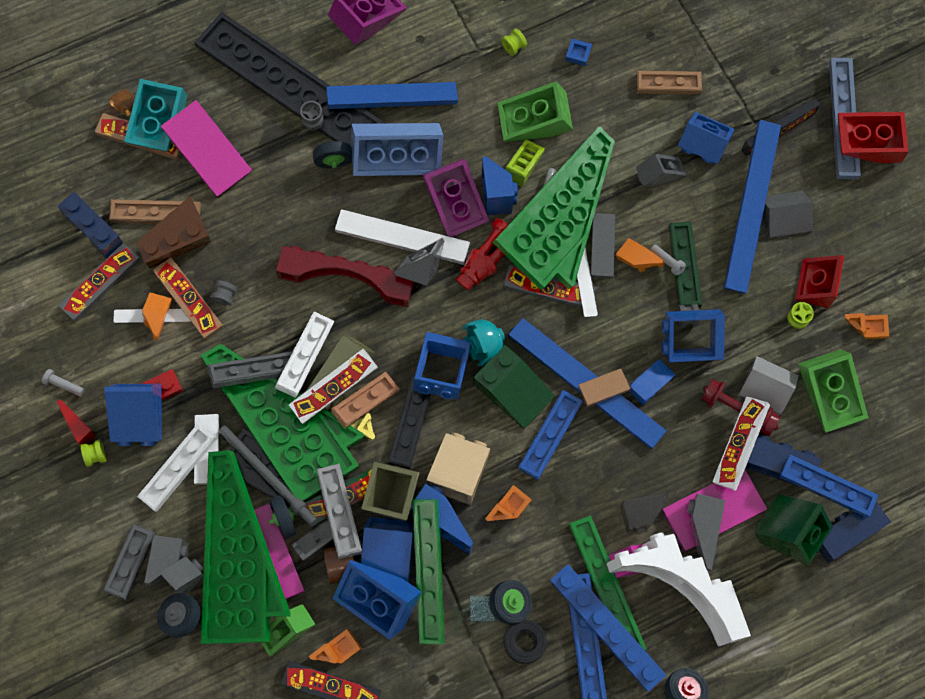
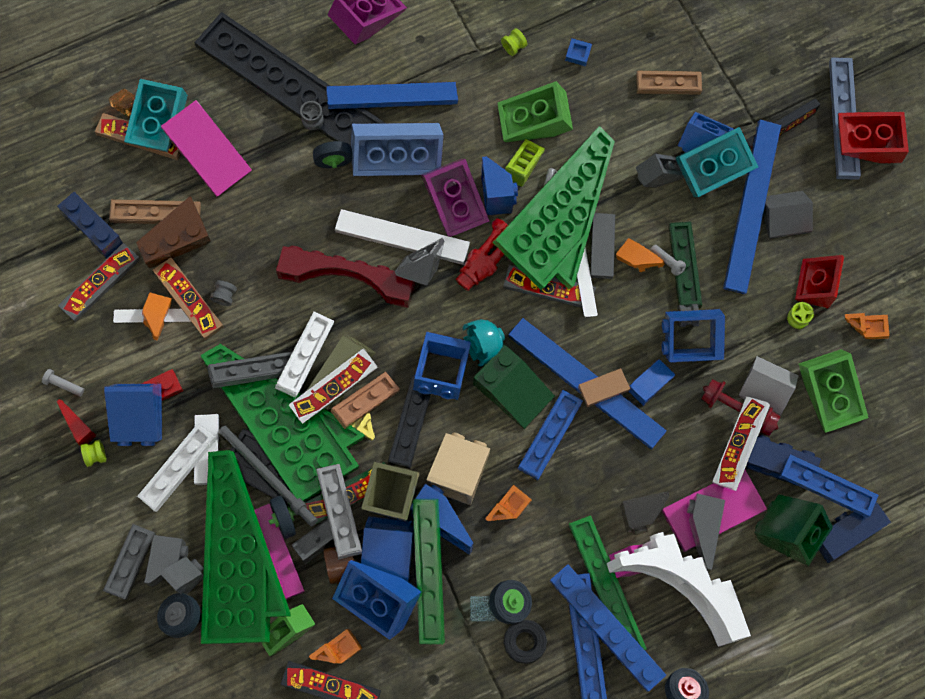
none -> teal slope [675,127,758,197]

